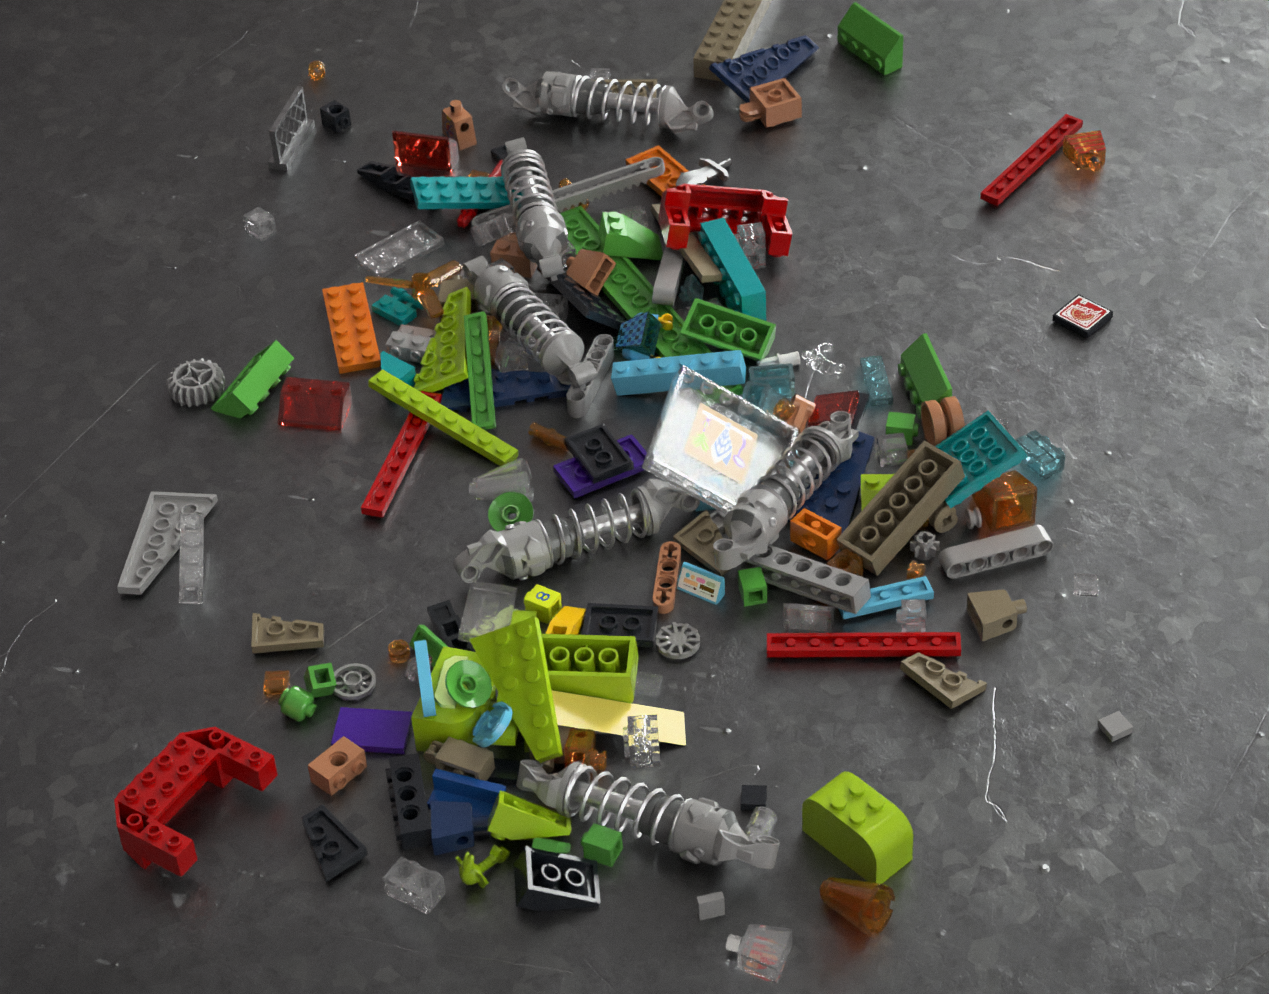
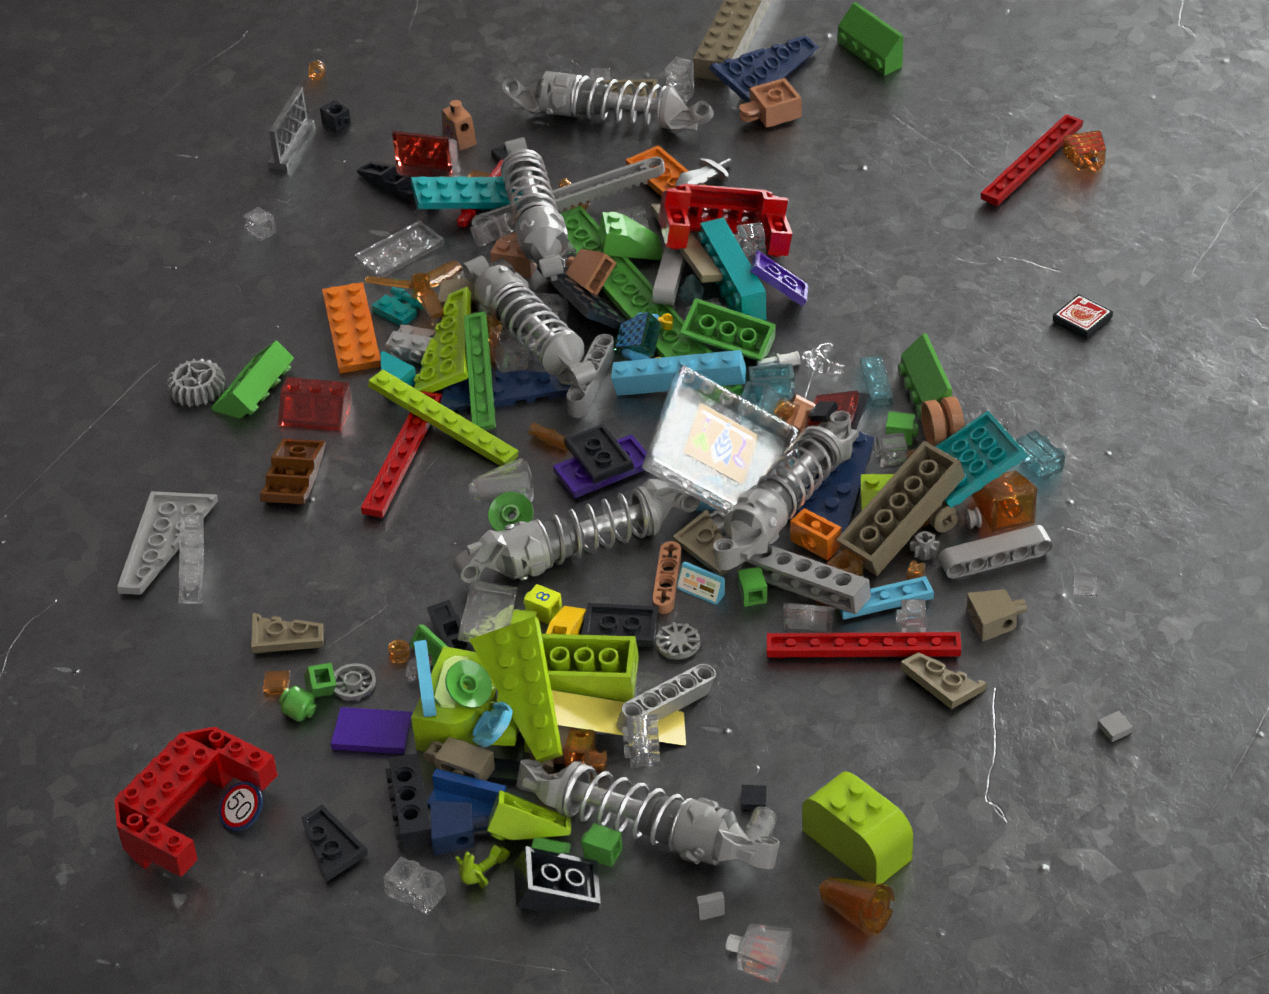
nougat brick [308,736,367,796] -> none
none -> piece [219,782,263,831]
none -> reddish brown slope [260,438,326,504]
none -> light grey beam [616,664,716,734]
none -> clear brick [665,57,694,104]
none -> dark purple tile [750,251,808,307]
none -> black tile [808,401,838,422]

